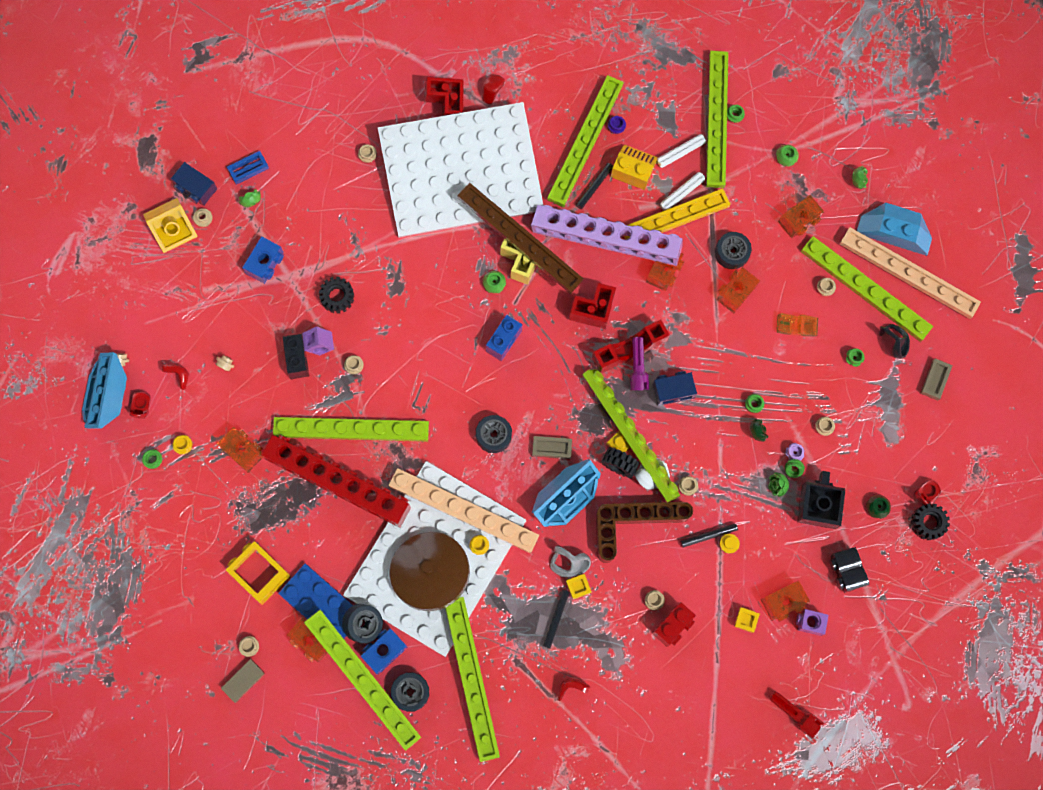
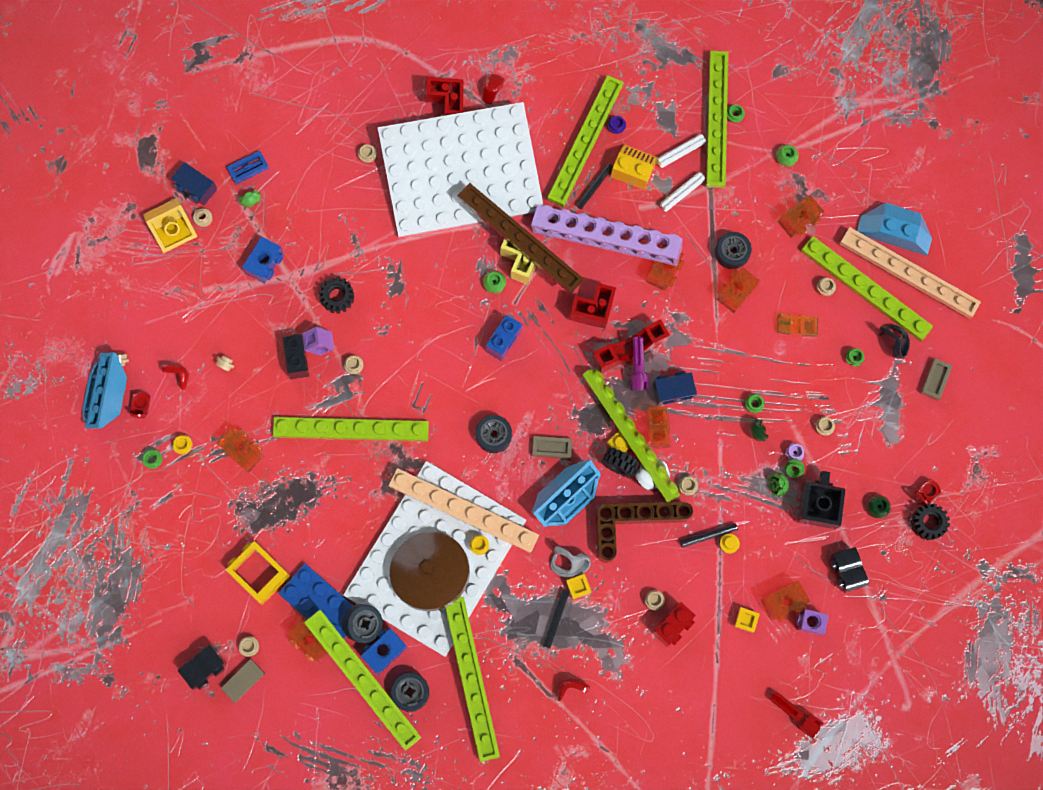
red brick [261,435,411,528] -> none
yellow plate [624,188,731,241] -> none
bright green plate [853,166,868,189] -> none
none -> black brick [177,644,227,690]
none -> clear orange brick [647,406,671,449]

